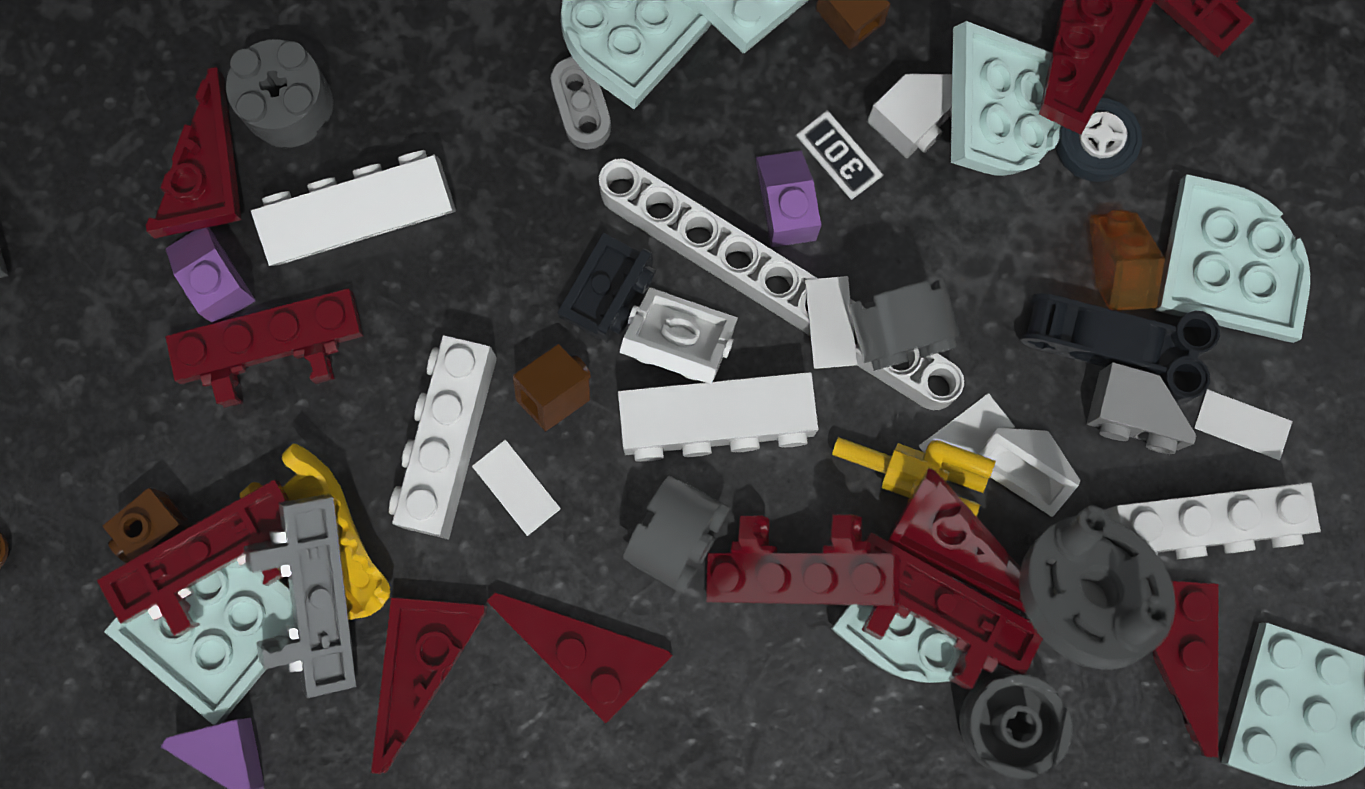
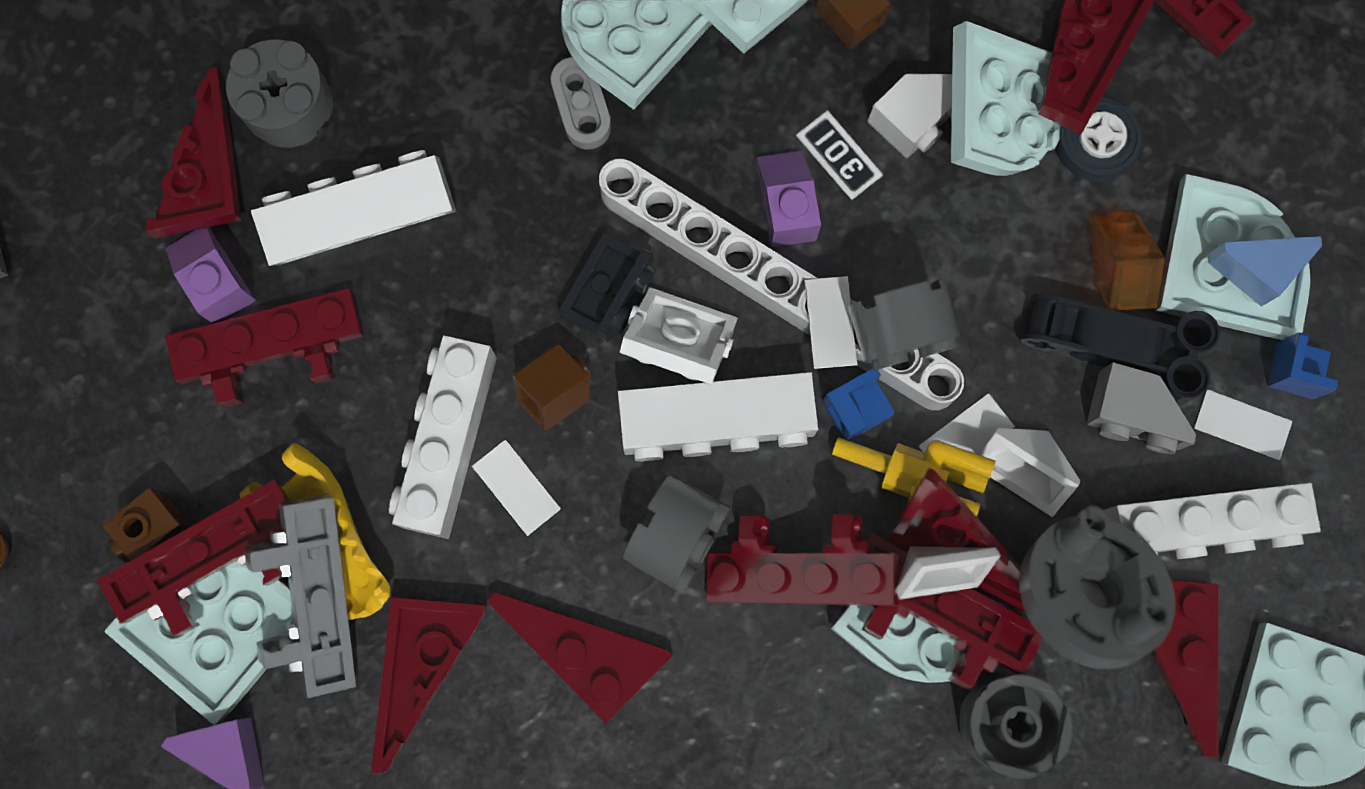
none -> blue panel [822,369,894,441]
none -> white slope [895,546,1001,599]
none -> medium blue slope [1208,236,1322,307]
none -> blue panel [1268,332,1338,400]

